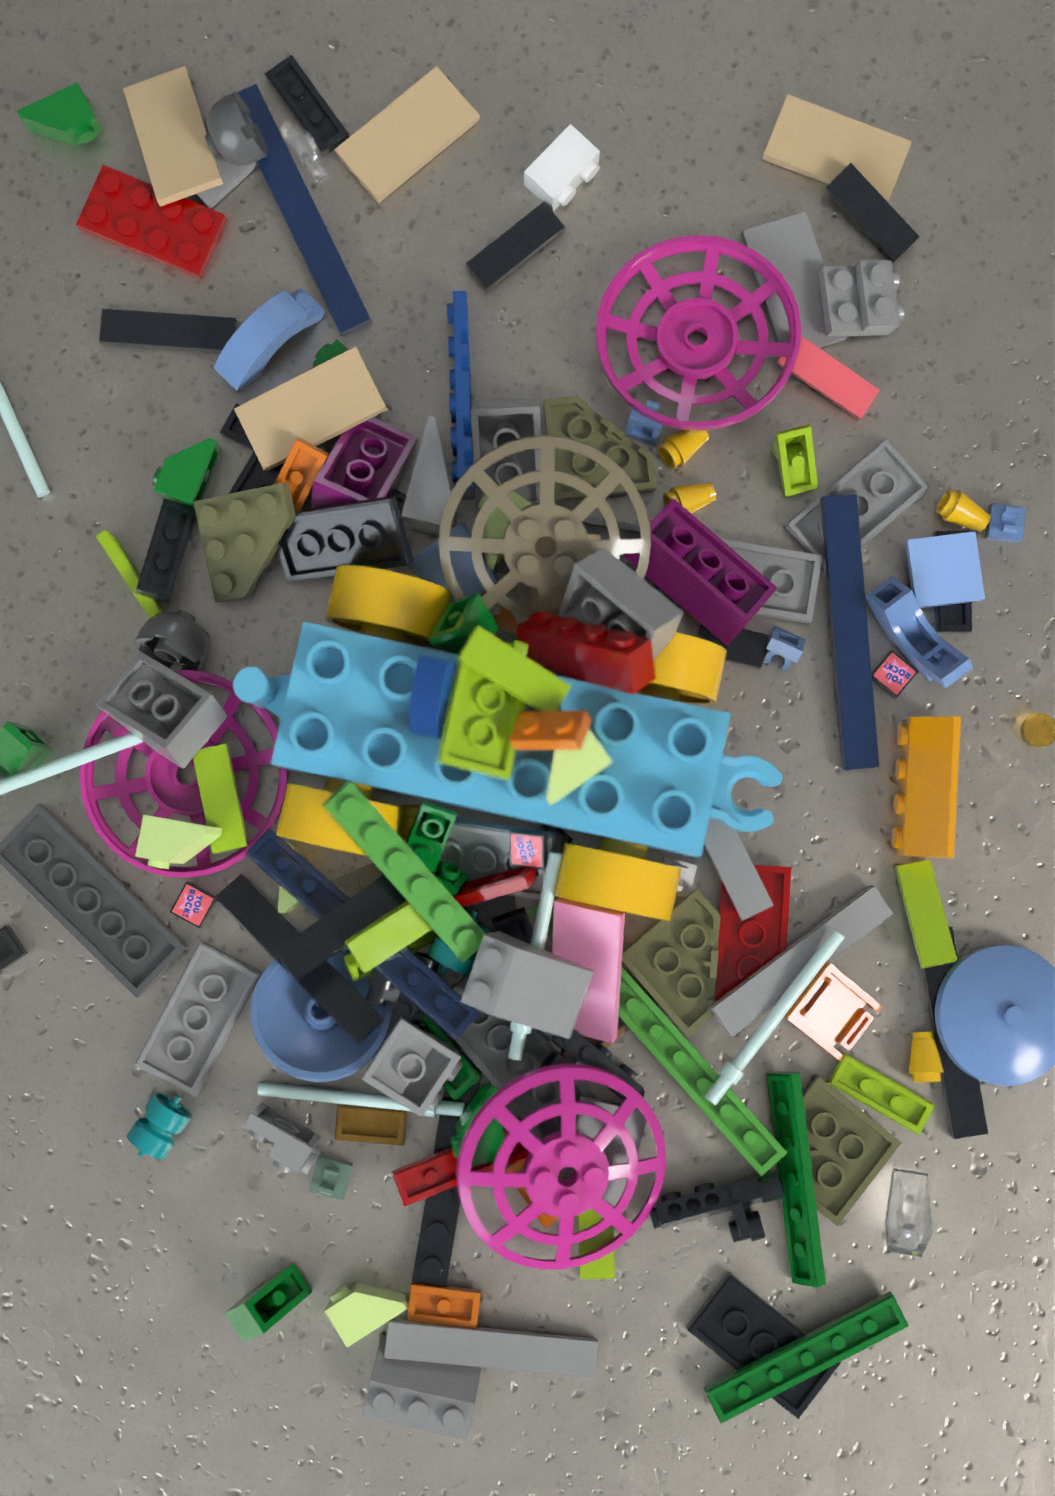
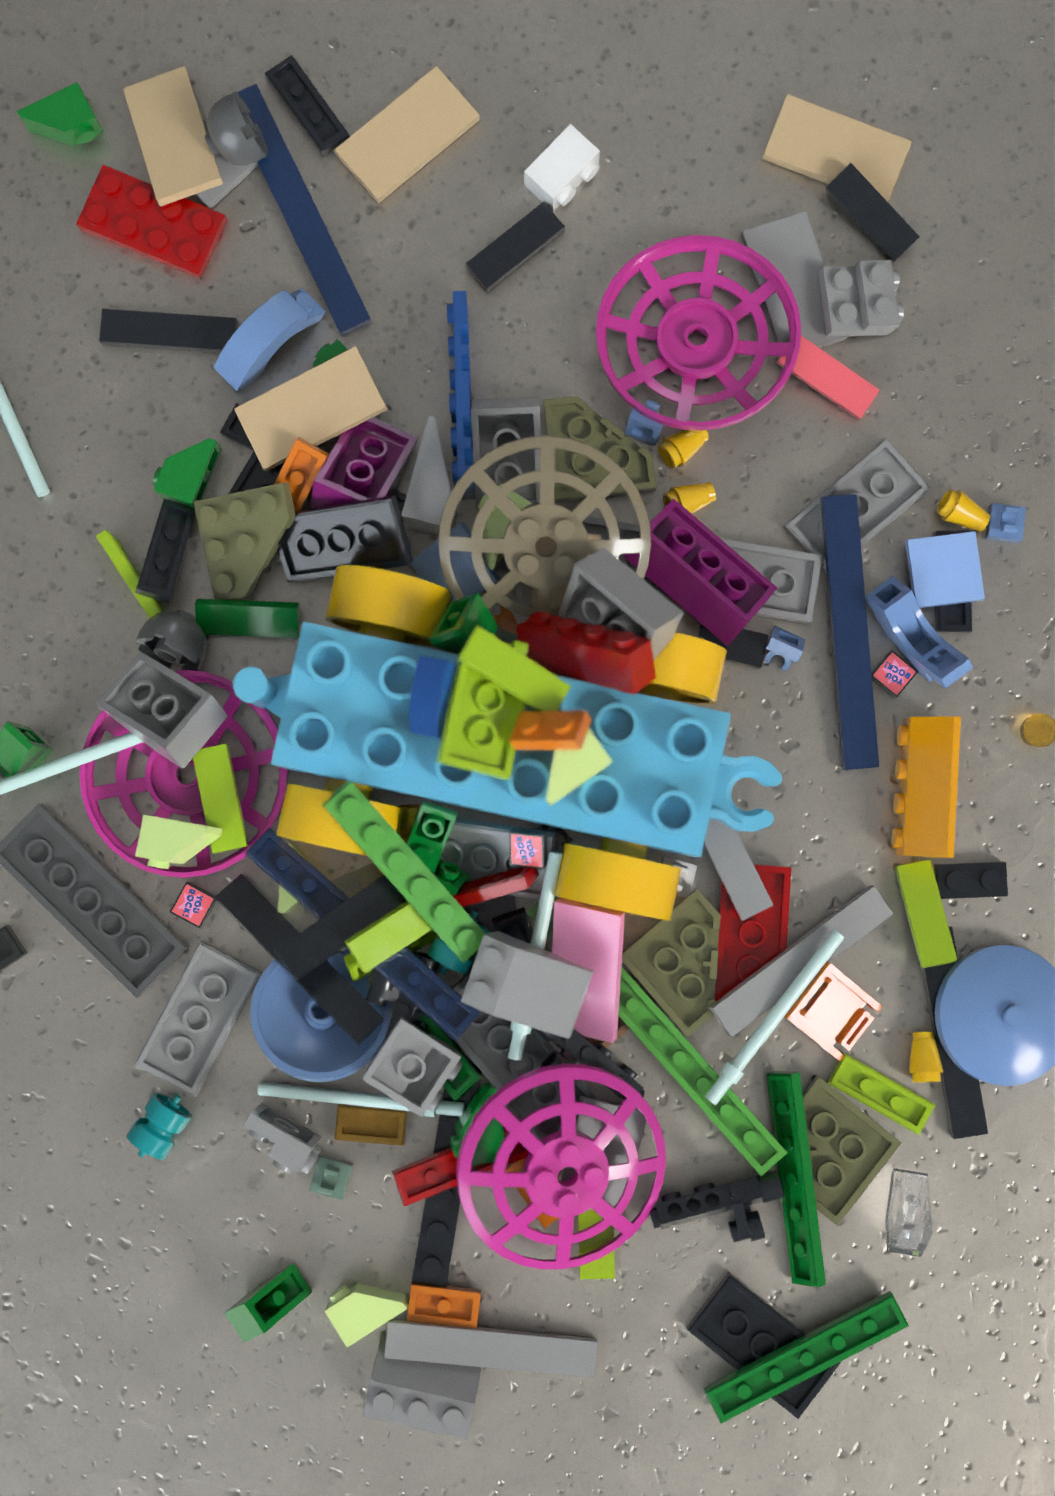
clear plate [280,121,328,183] -> none
lime slope [771,424,818,497] -> none
none -> green tile [195,598,301,638]
none -> black plate [934,862,1008,899]

